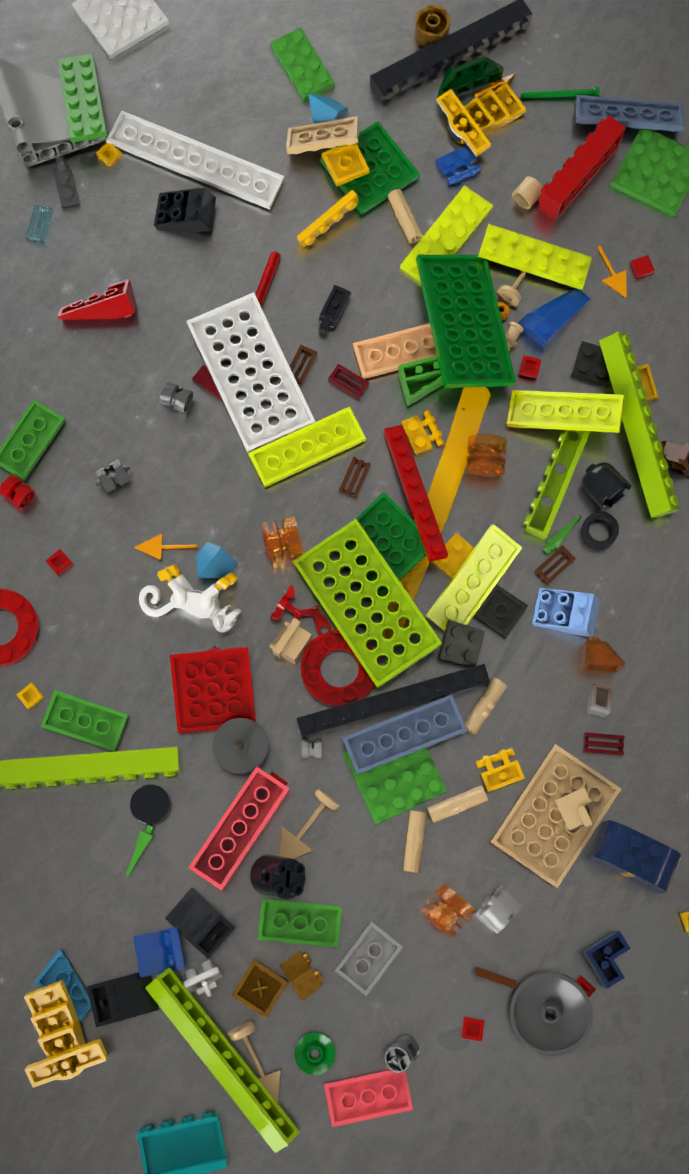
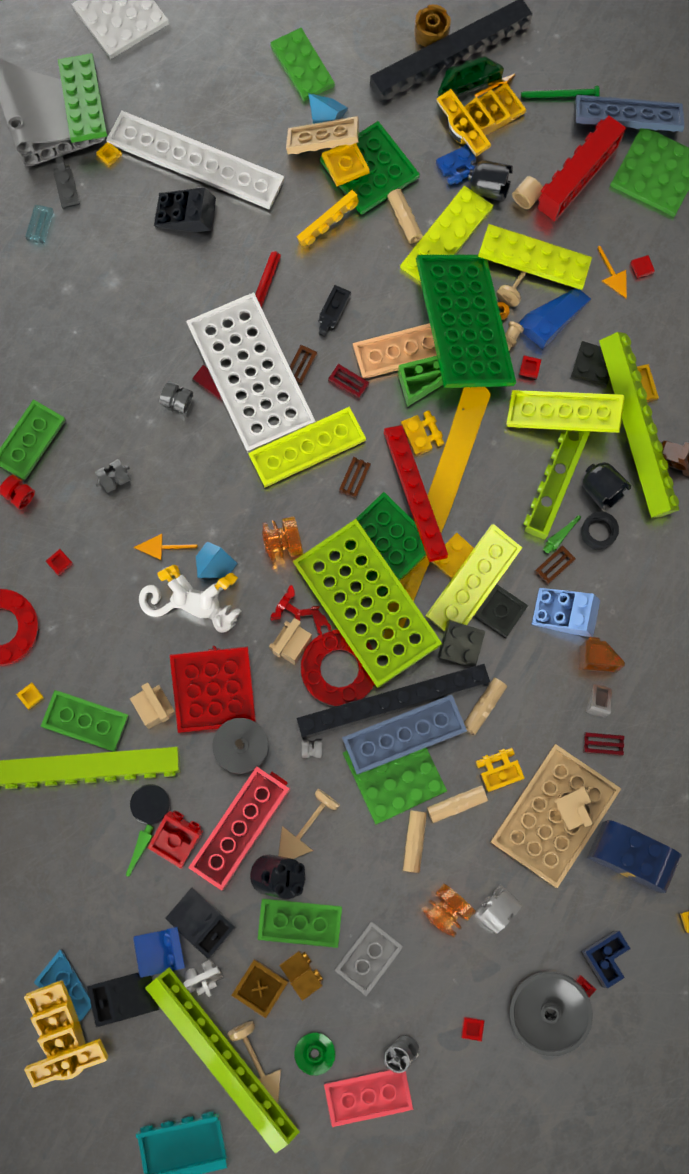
red wedge [57,279,136,320] -> none
clear orange wheel [466,434,507,477] -> none
reddish brown tile [474,967,517,989] -> none
none -> tan plate [130,683,176,729]
none -> red plate [147,811,204,869]
none -> black cylinder [468,160,513,202]

